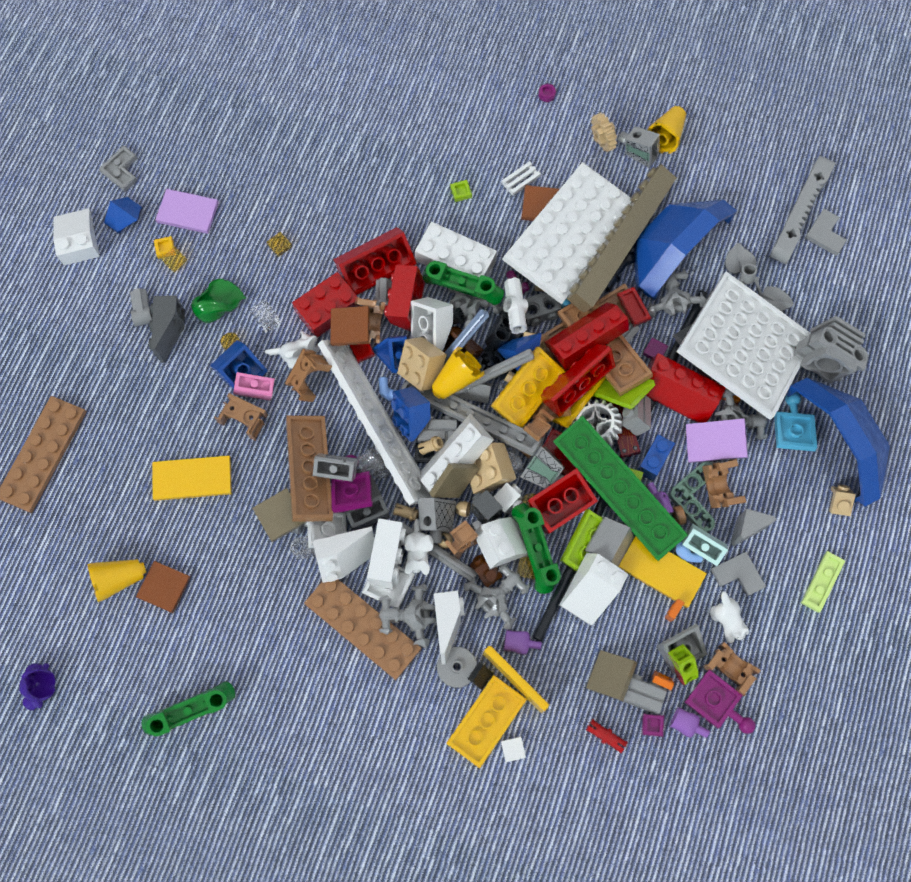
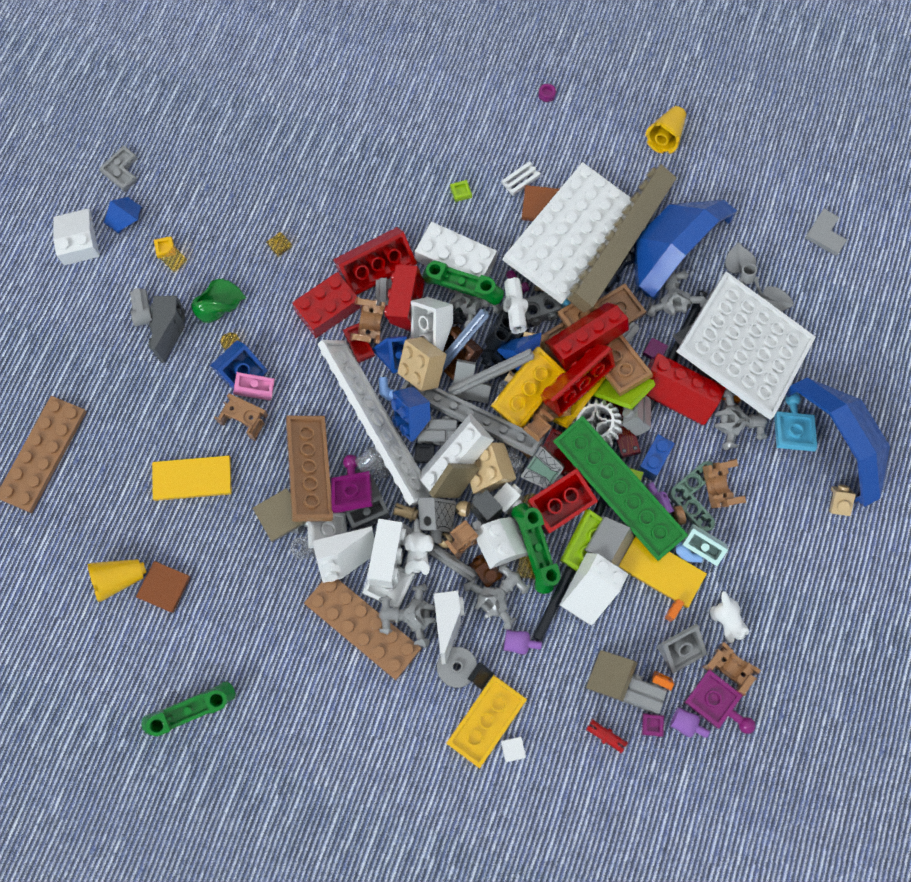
dark purple hair [19,663,56,711] -> none
lavender tile [156,189,219,234] -> none
clear brick [250,299,281,333] -> none
white animal [265,331,320,369] -> none
medium nougat piece [285,349,332,402] -> none
light grey brick [313,453,358,481] -> none
dark orange tile [330,306,369,346] -> none
tan pin [418,436,443,455] -> none
yellow cone [432,347,484,399] -> none
yellow tile [483,646,549,713] -> none
tan gear [591,112,617,152] -> none
red tile [617,287,651,327] -> none
light grey torso [618,127,660,168] -> none
lime leg [668,644,699,686] -> none
lavender tile [686,419,748,463] -> none
light grey tile [710,552,766,596] -> none
light grey slope [731,509,777,547] -> none
light grey gear [769,155,836,264] -> none
light grey piece [795,316,868,383] -> none
yellowish green tile [801,551,845,613] -> none

